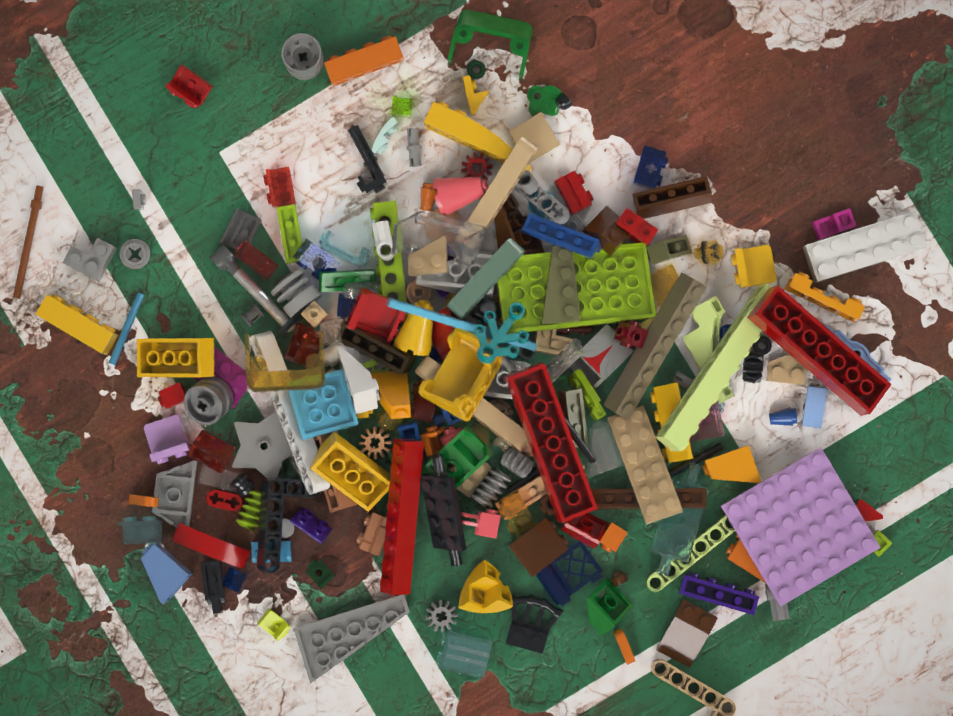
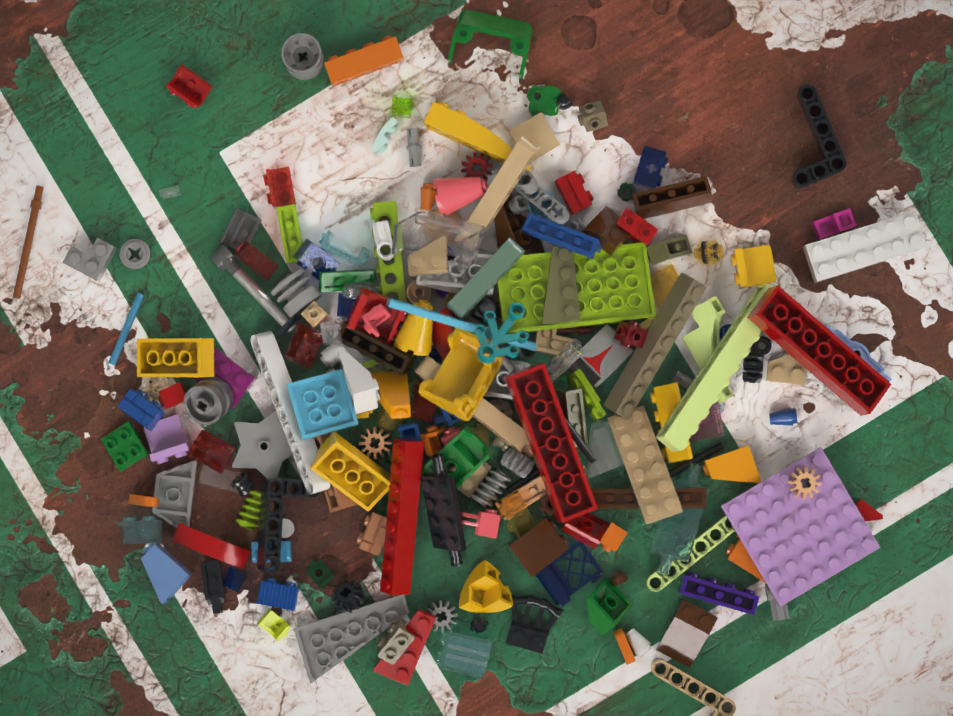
yellow brick [35,294,119,355] -> none
light grey plate [132,189,146,211] -> none
red beam [207,490,243,511] -> none
dark grey bush [240,303,265,328] -> none
clear yellow windscreen [245,330,325,392] -> none
dark purple hinge [290,507,333,544] -> none
black pin [348,125,385,180] -> none
black bracket [356,175,387,195] -> none
yellow slope [462,75,489,116] -> none
dark green plate [467,60,486,80] -> none
light orange piece [784,272,865,322] -> none
light blue slope [802,385,827,428] -> none
lime plate [873,530,892,557] -> none
none -> green hinge [101,421,148,472]
none -> blue brick [117,388,164,431]
none -> clear tile [159,186,181,199]
none -> blue brick [256,577,300,611]
none -> black gear [331,580,365,613]
none -> coral bracket [362,303,391,337]
none -> red wing [372,609,437,686]
none -> dark tan bracket [376,617,415,665]
none -> black plate [470,617,489,633]
none -> light grey bush [509,195,528,215]
none -> dark tan brick [577,100,608,132]
none -> dark green plate [617,183,636,202]
none -> white cone [625,628,652,658]
none -> light nougat gear [788,466,822,500]
none -> black beam [791,84,846,189]

